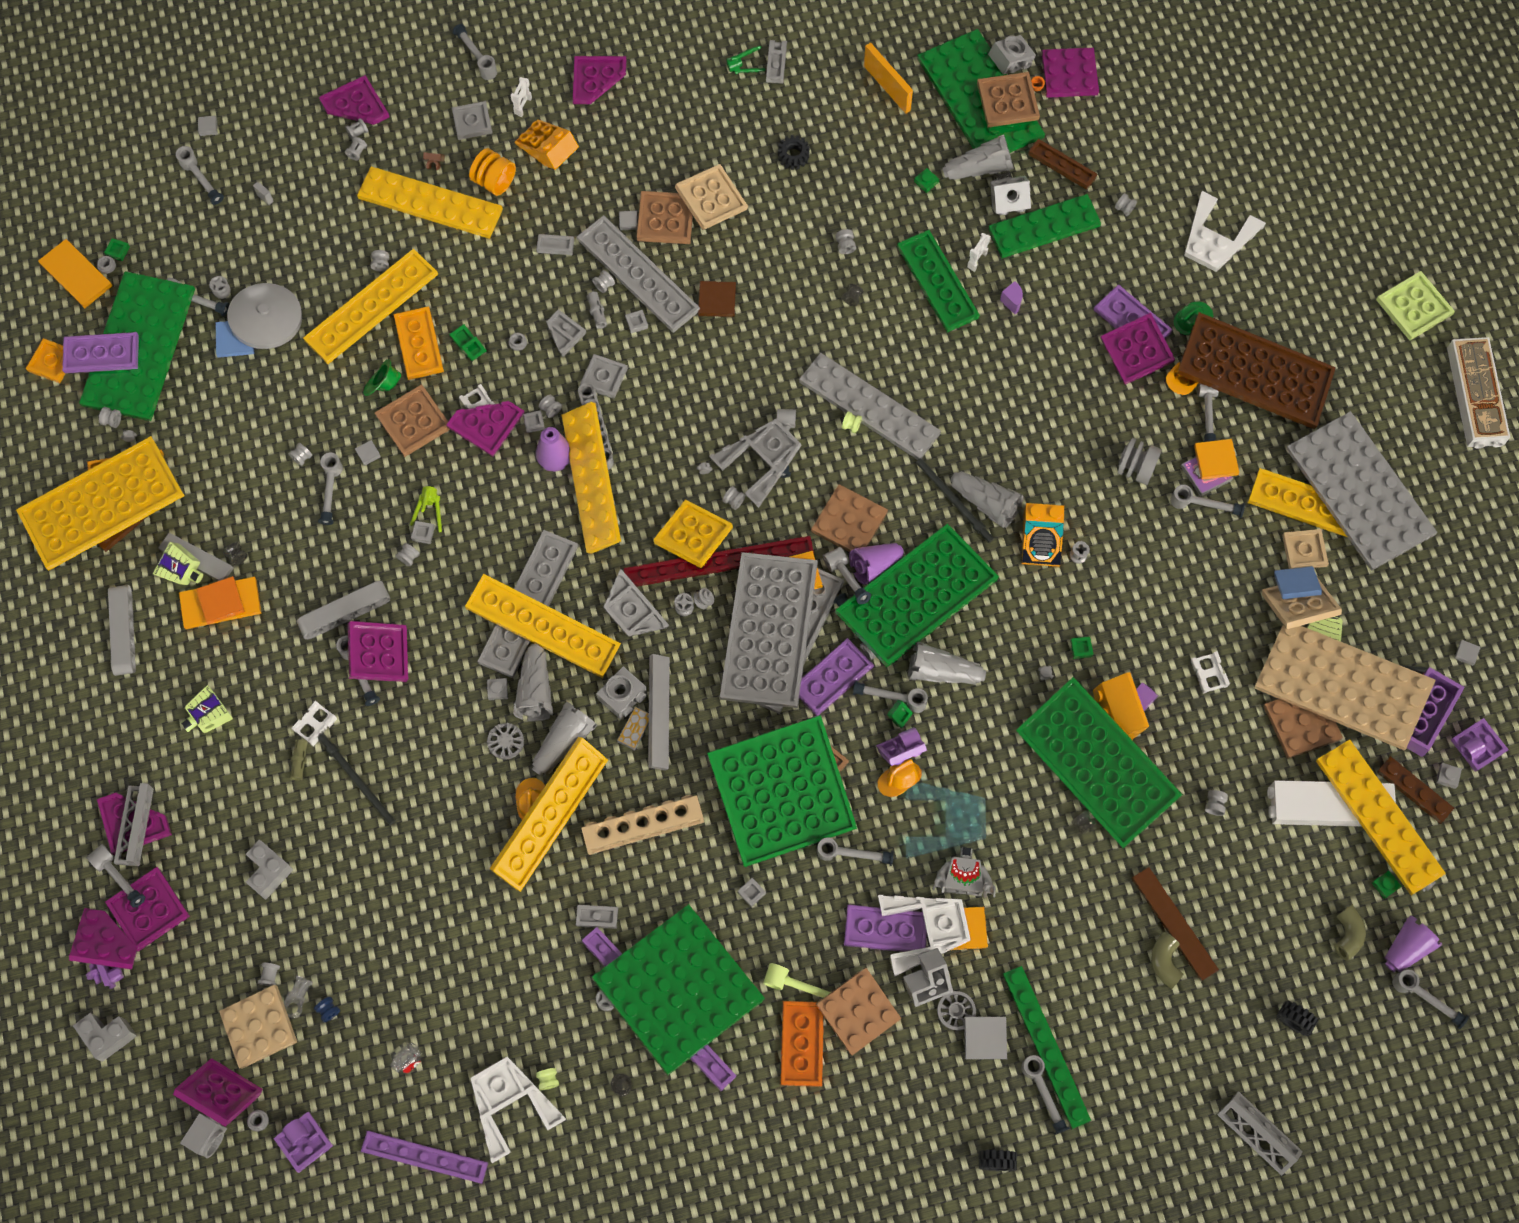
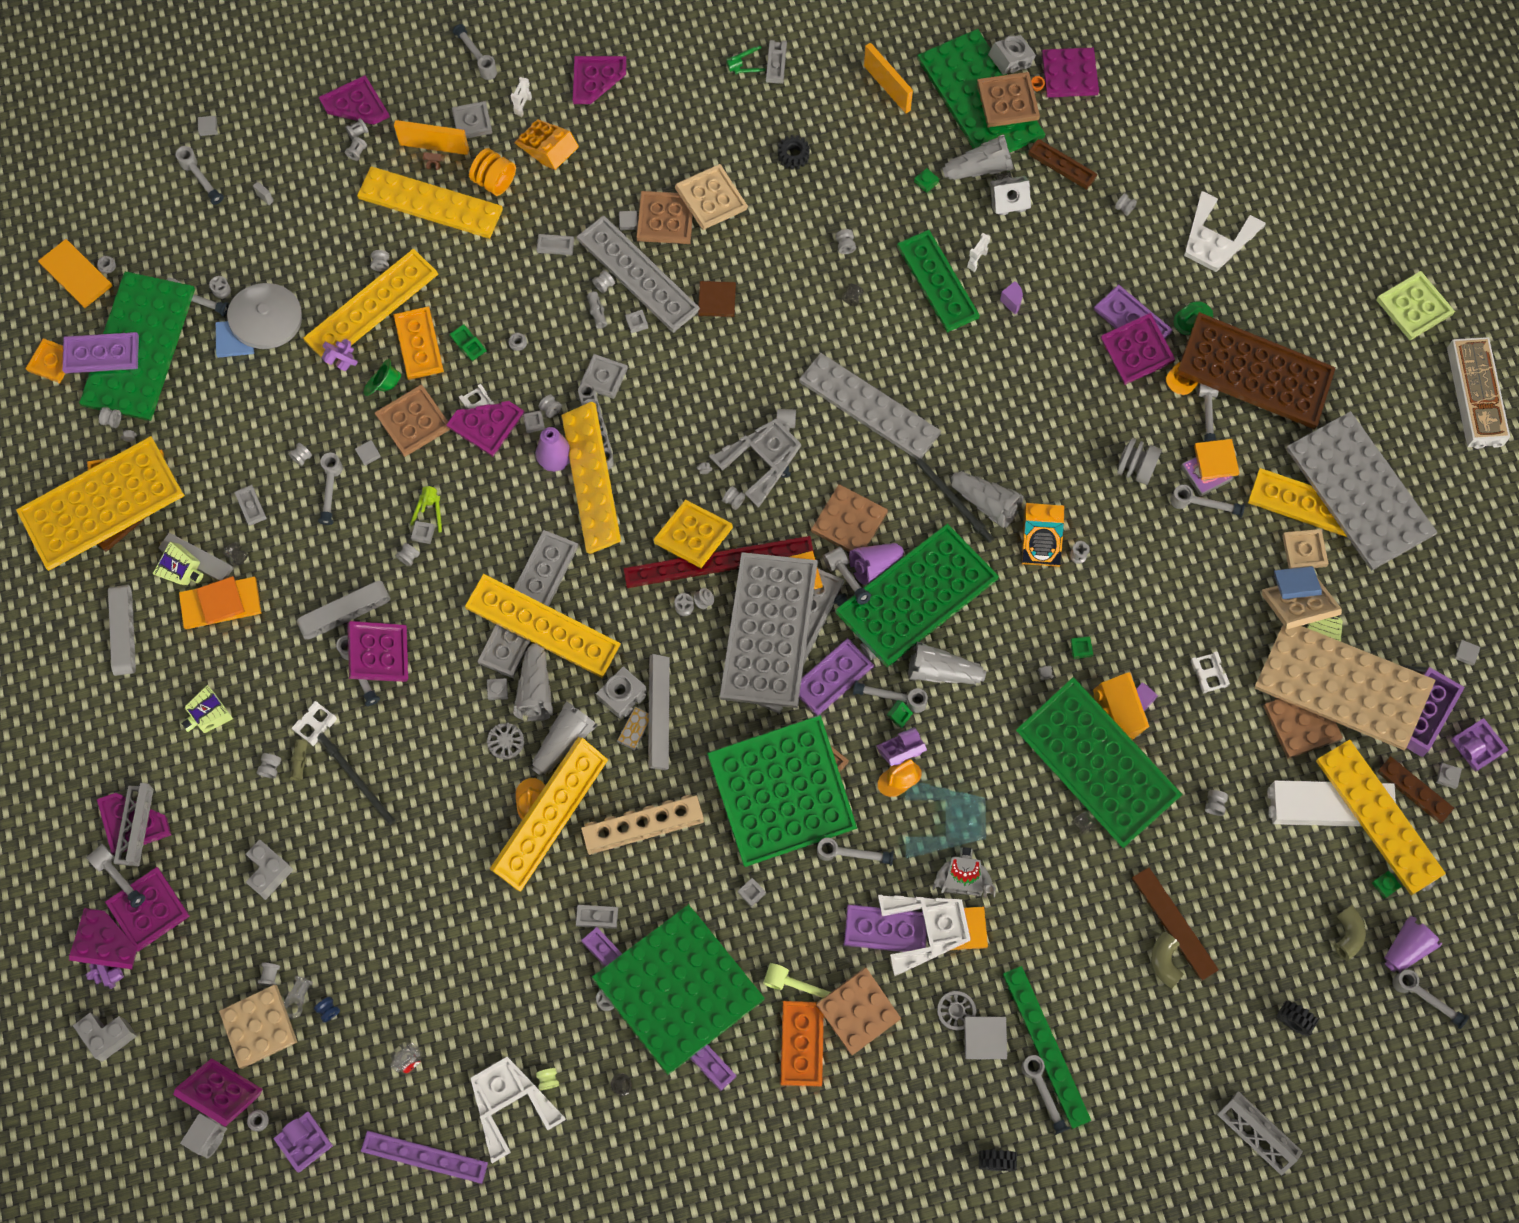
green plate [104,238,130,262] -> none
light grey wing [546,309,586,357] -> none
light grey wing [603,569,669,637] -> none
yellowish green wheel [842,411,862,434] -> none
light grey brick [903,948,953,1007] -> none
green plate [988,194,1101,258] -> none
none -> light grey plate [234,485,267,526]
none -> light grey wheel [257,753,281,778]
none -> medium lavender hips [322,339,358,371]
none -> light orange tile [394,120,469,155]

